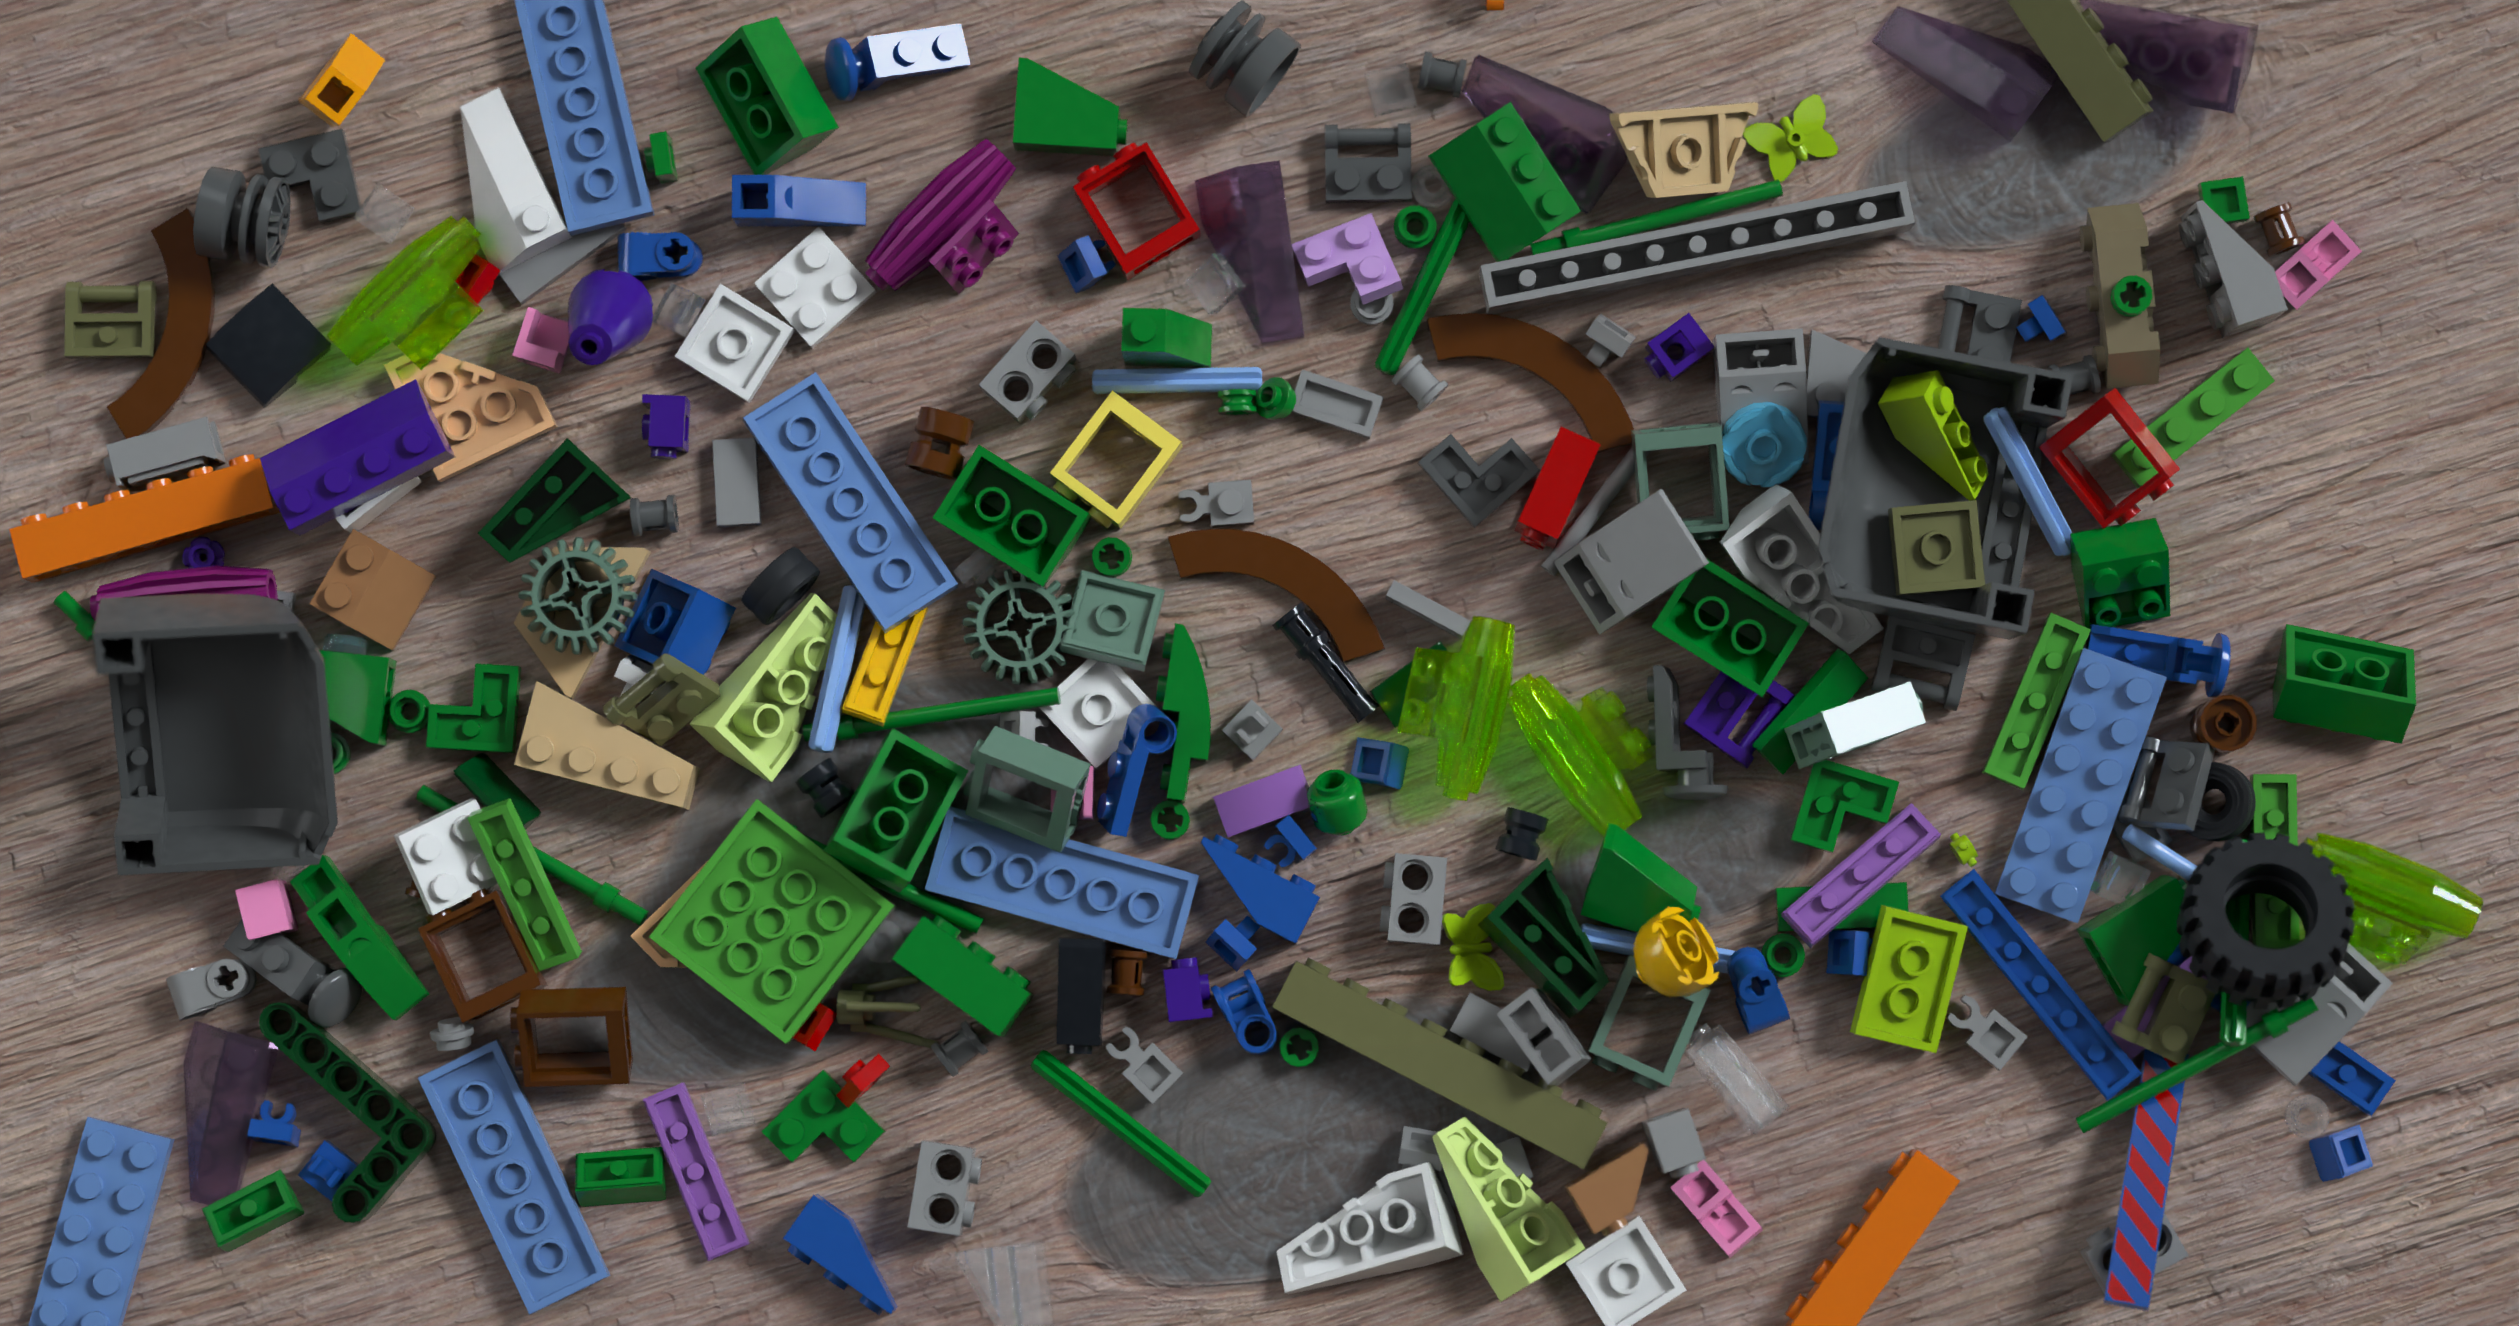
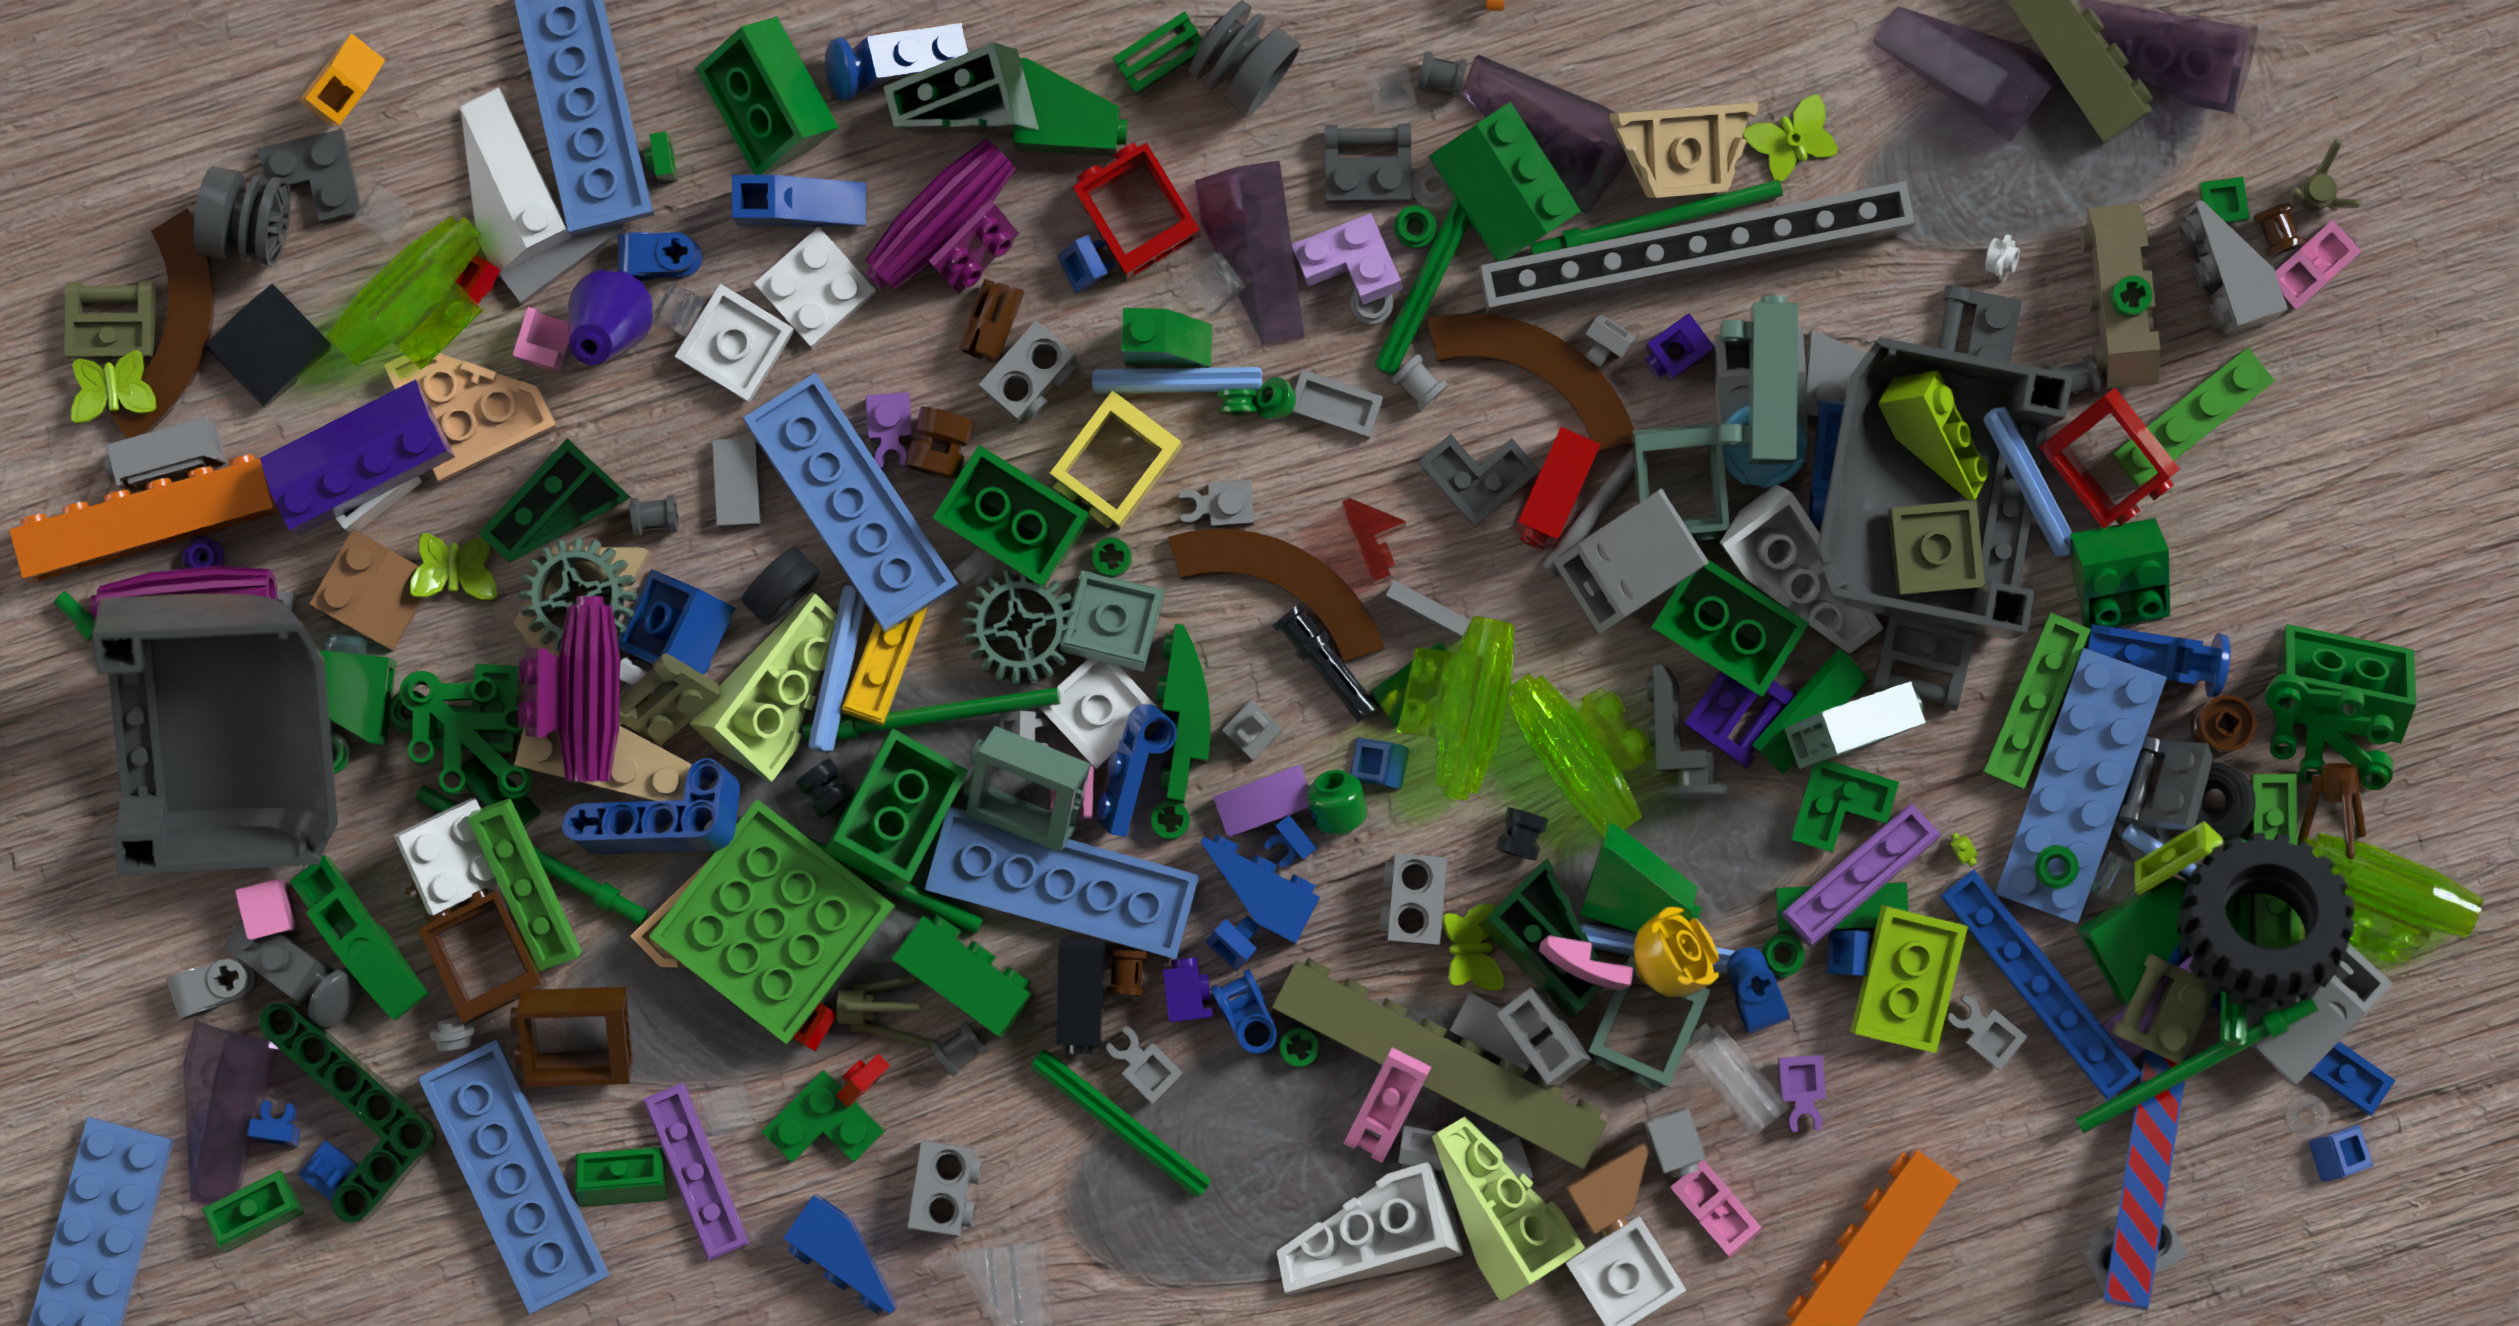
dark purple brick [642,394,691,459] -> none
blue tile [2016,295,2067,342] -> none
none -> lime piece [71,350,156,424]
none -> green plant [399,671,533,802]
none -> lime piece [410,533,497,601]
none -> magenta plate [518,596,620,782]
none -> blue beam [562,758,740,854]
none -> medium lavender plate [866,392,913,469]
none -> dark green wedge [883,42,1039,133]
none -> reddish brown arm [959,278,1024,363]
none -> green tile [1113,11,1202,95]
none -> clear red slope [1342,498,1407,586]
none -> bright pink plate [1343,1047,1431,1163]
none -> bright pink slope [1539,936,1633,991]
none -> sand green brick [1719,295,1798,465]
none -> medium lavender plate [1777,1055,1826,1132]
none -> white plate [1985,234,2020,282]
none -> green plate [2034,845,2079,889]
none -> lime slope [2135,821,2223,895]
none -> green plant [2265,673,2394,790]
none -> olive plant [2291,139,2361,211]
none -> reddish brown plant [2298,763,2366,859]

